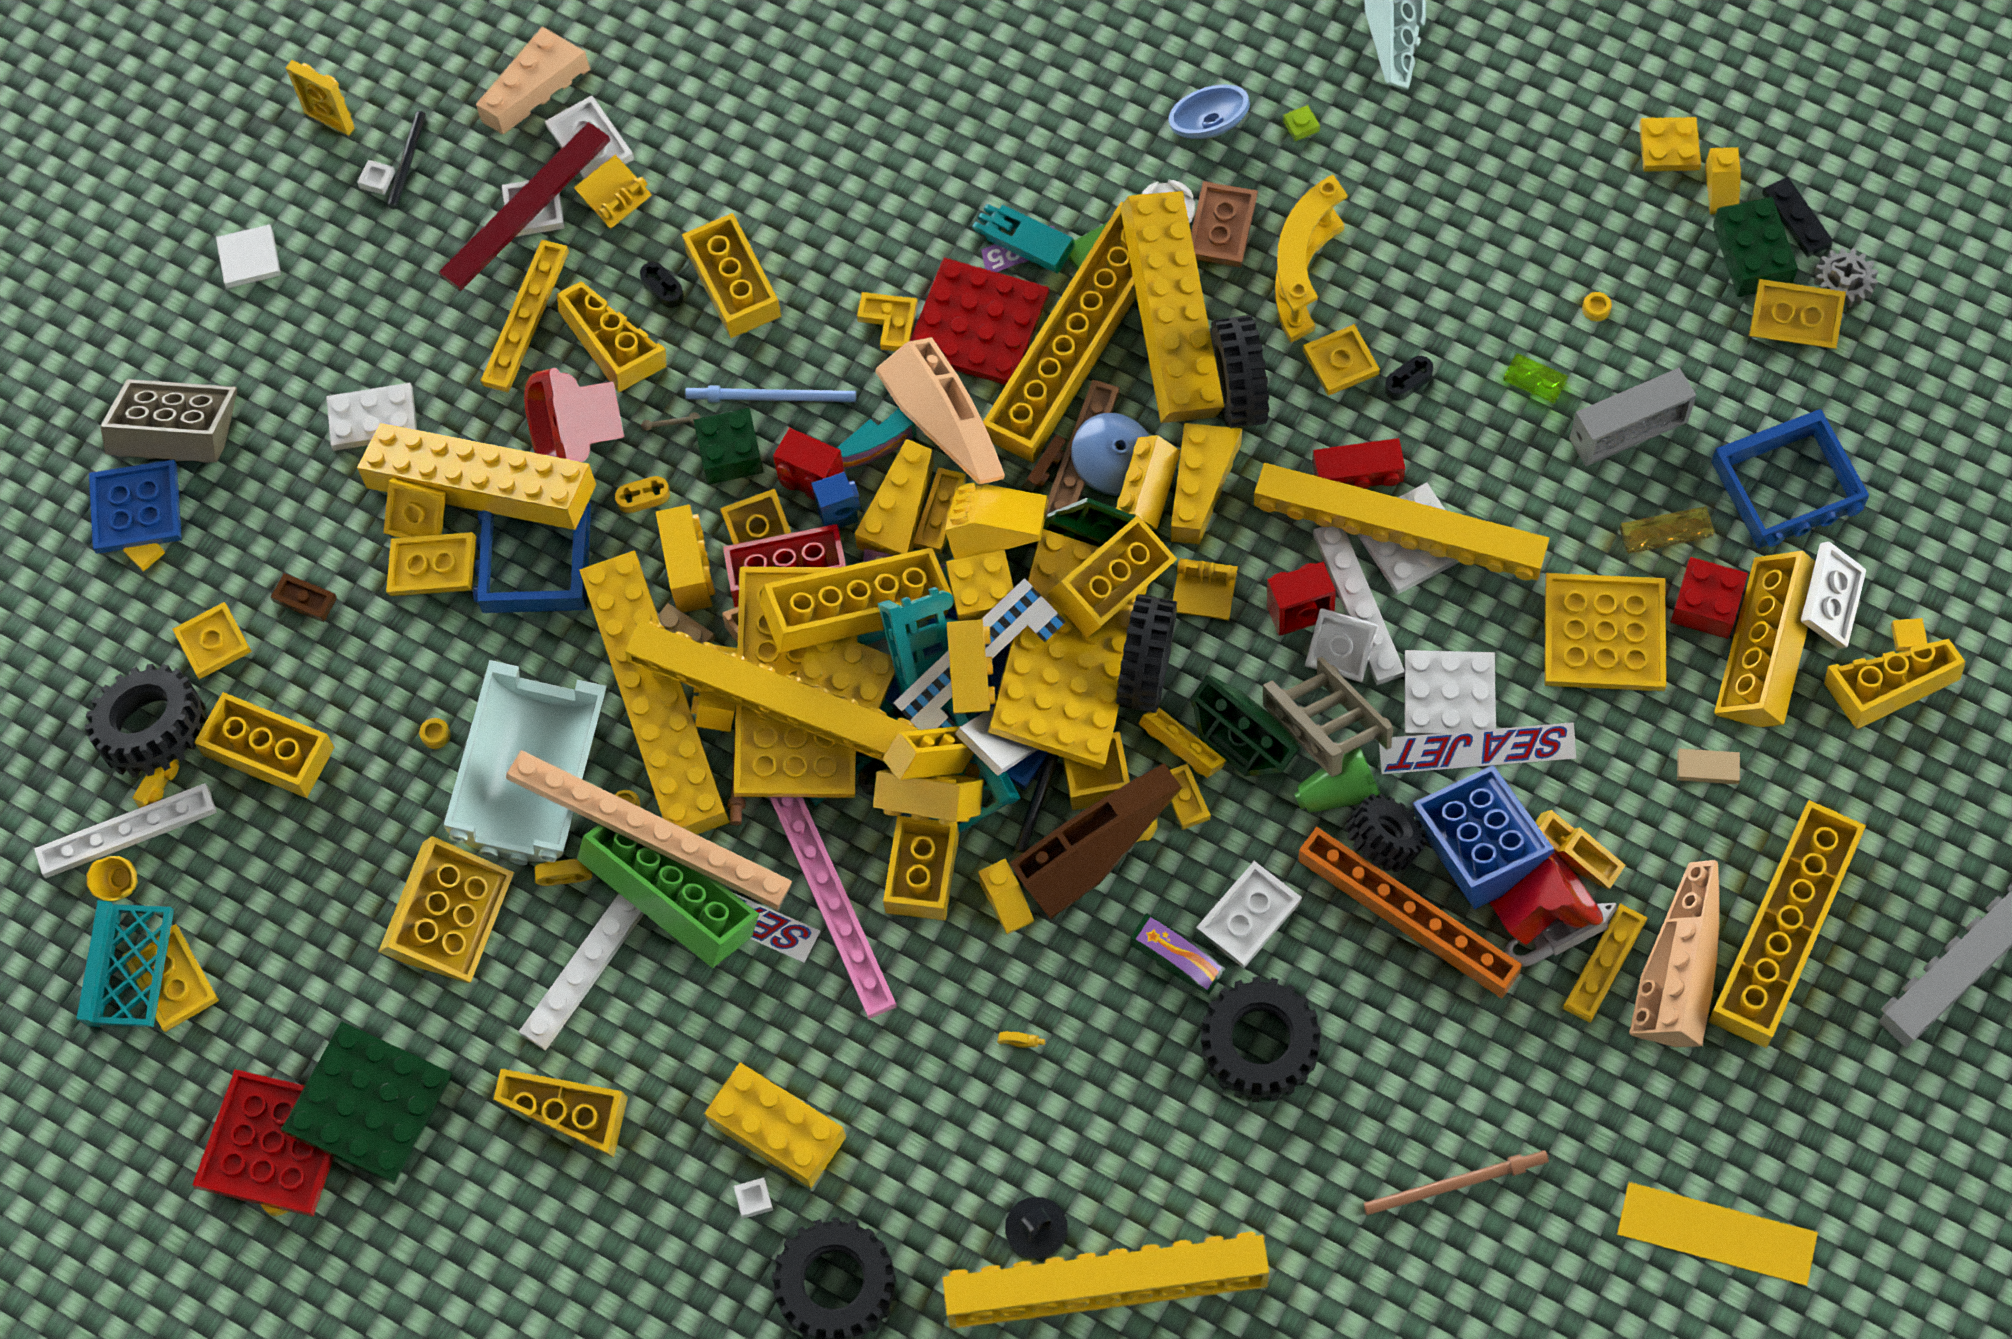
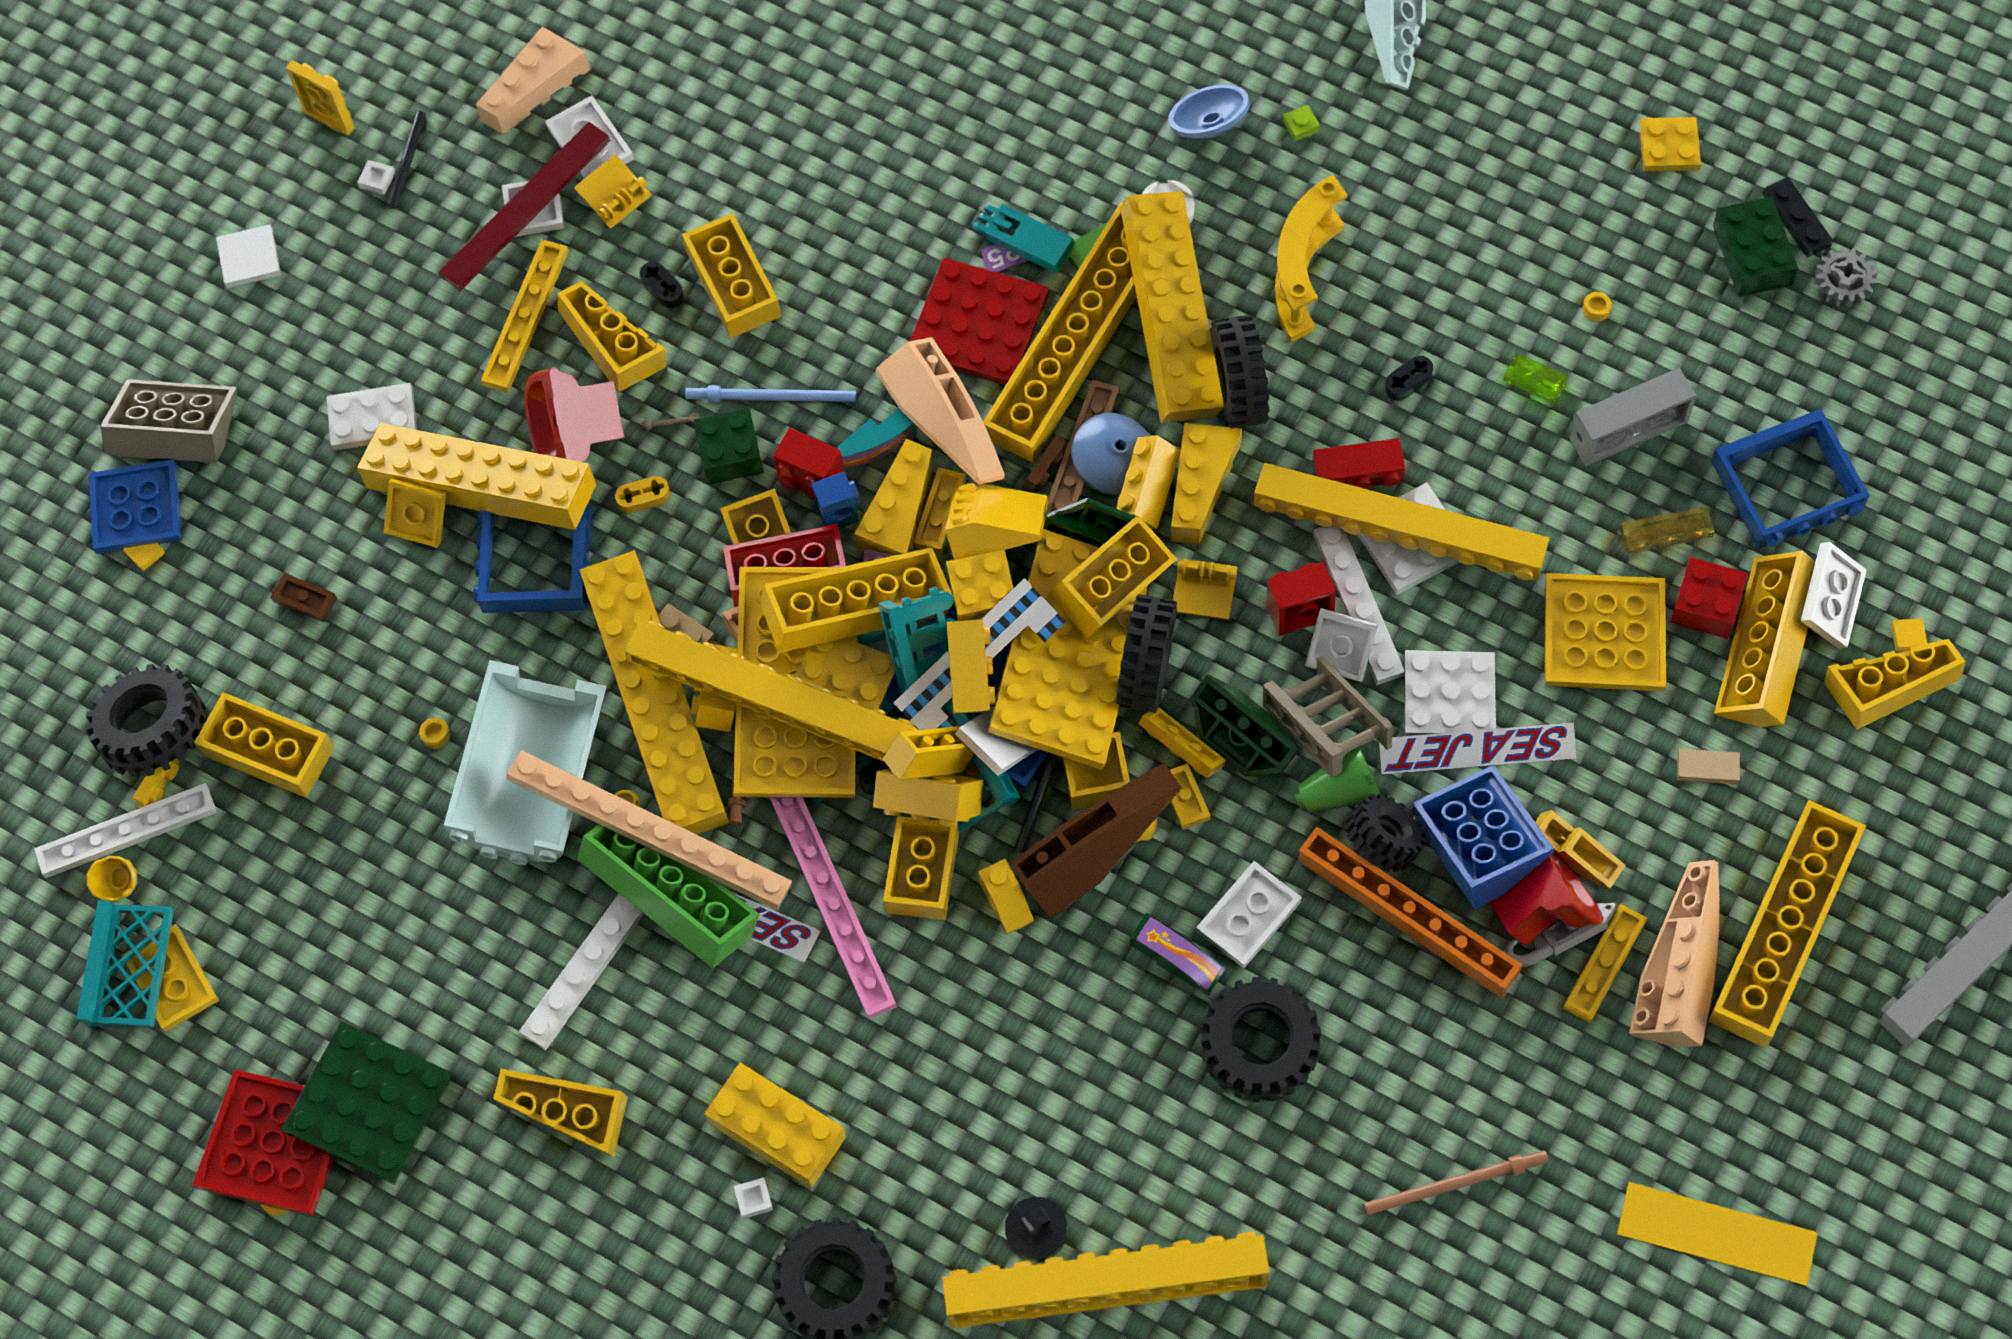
yellow plate [172,602,252,679] -> none
yellow slope [378,836,514,983] -> none
yellow plate [386,532,477,596] -> none
yellow beam [535,859,593,886] -> none
yellow brick [656,504,716,613] -> none
yellow plate [857,292,918,351] -> none
yellow piece [997,1032,1045,1048] -> none
nougat plate [1191,181,1258,268] -> none
yellow plate [1303,324,1380,396] -> none
yellow slope [1705,147,1741,214] -> none
yellow plate [1749,279,1846,349] -> none

